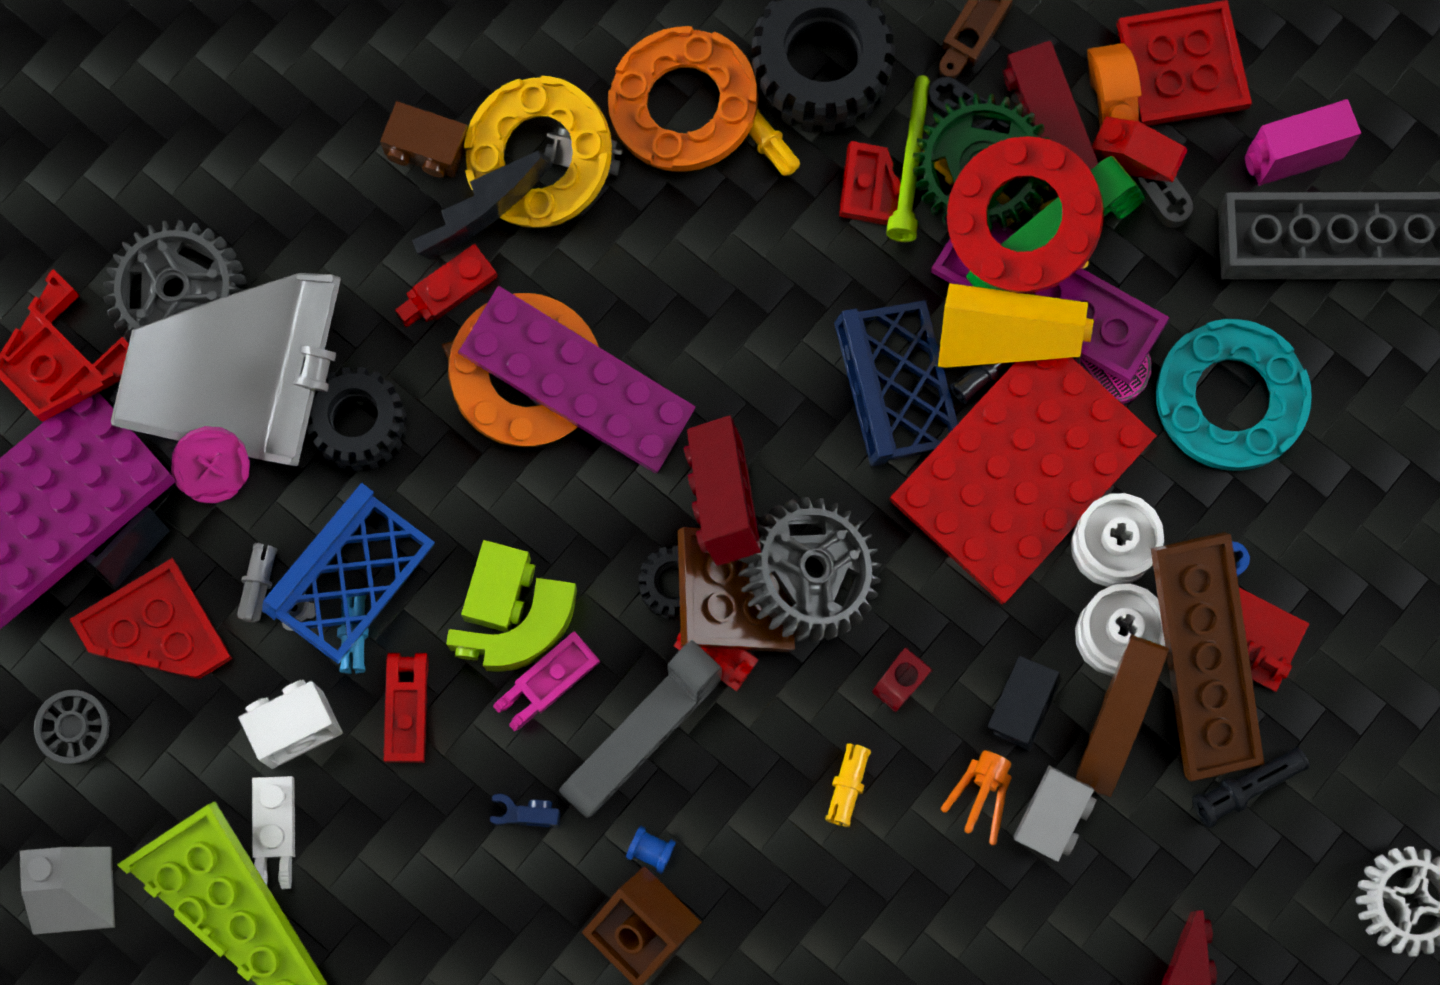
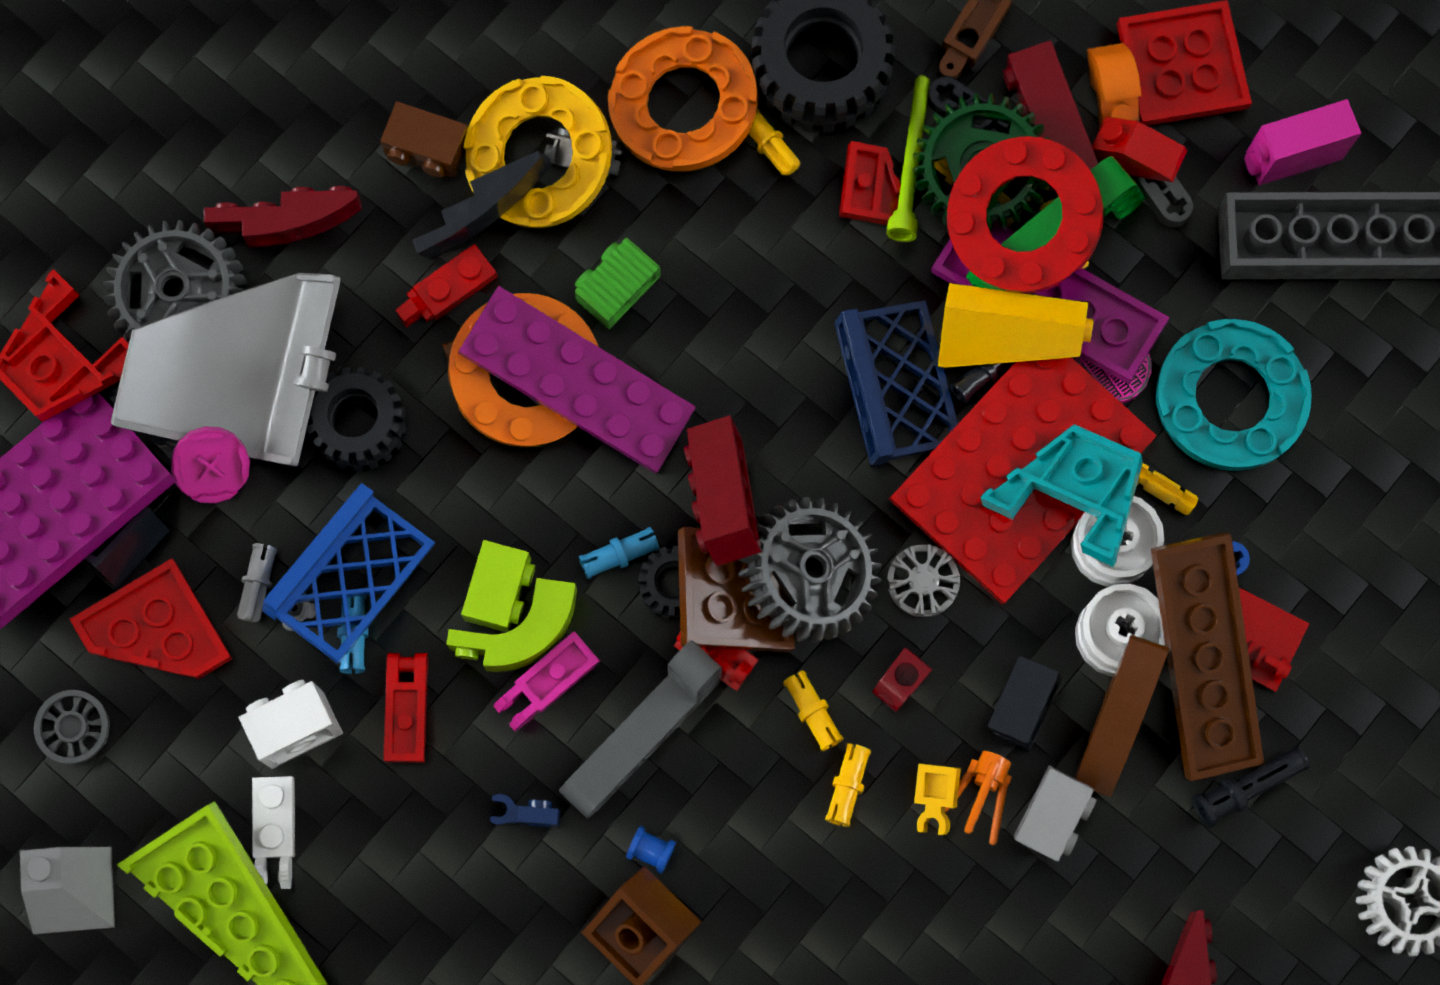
none -> dark red slope [204,186,362,248]
none -> bright green brick [575,238,661,329]
none -> dark azure pin [578,527,660,579]
none -> yellow pin [783,670,844,751]
none -> light grey wheel [887,544,960,617]
none -> yellow plate [914,764,961,835]
none -> teal wing [981,424,1143,567]
none -> yellow axle [1137,463,1199,515]

